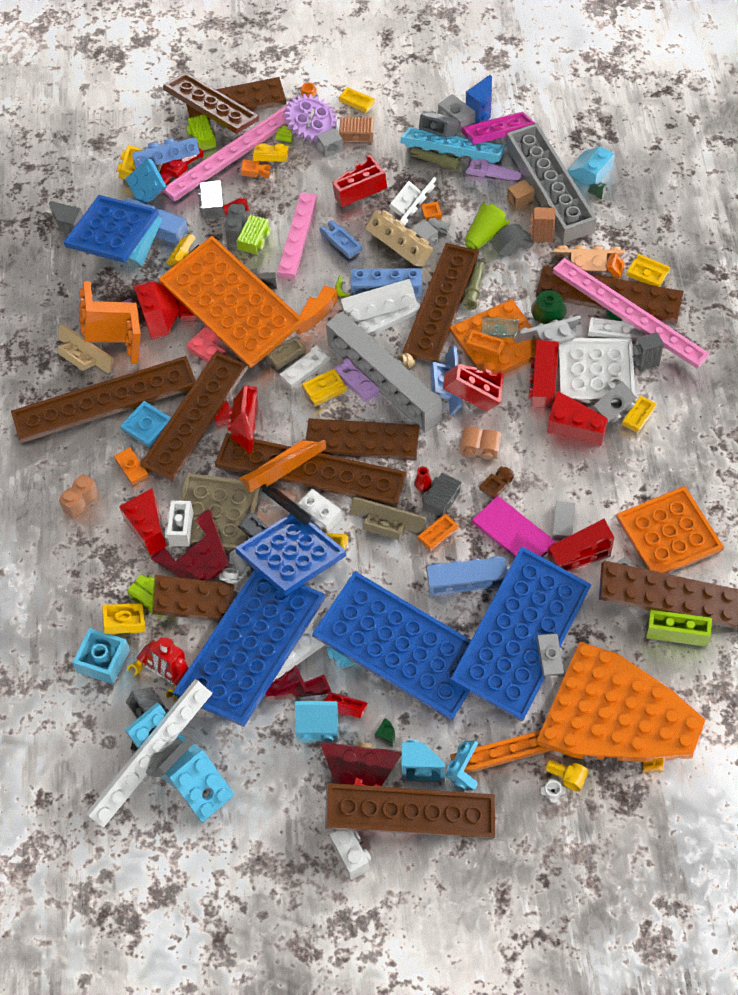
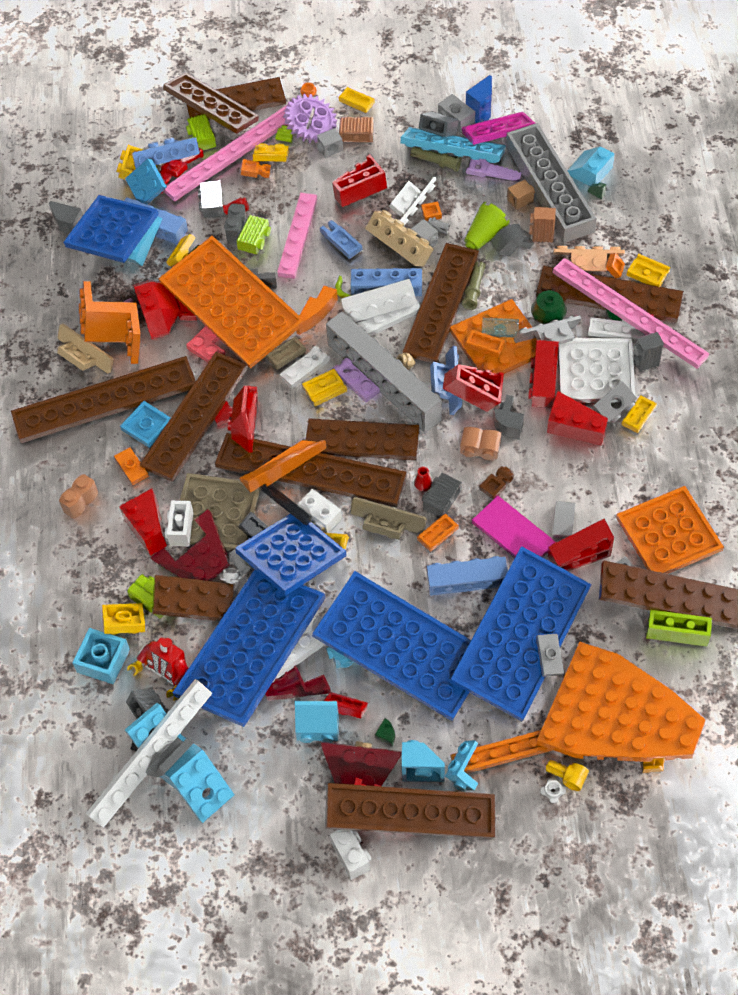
none -> dark grey brick [494,394,524,440]

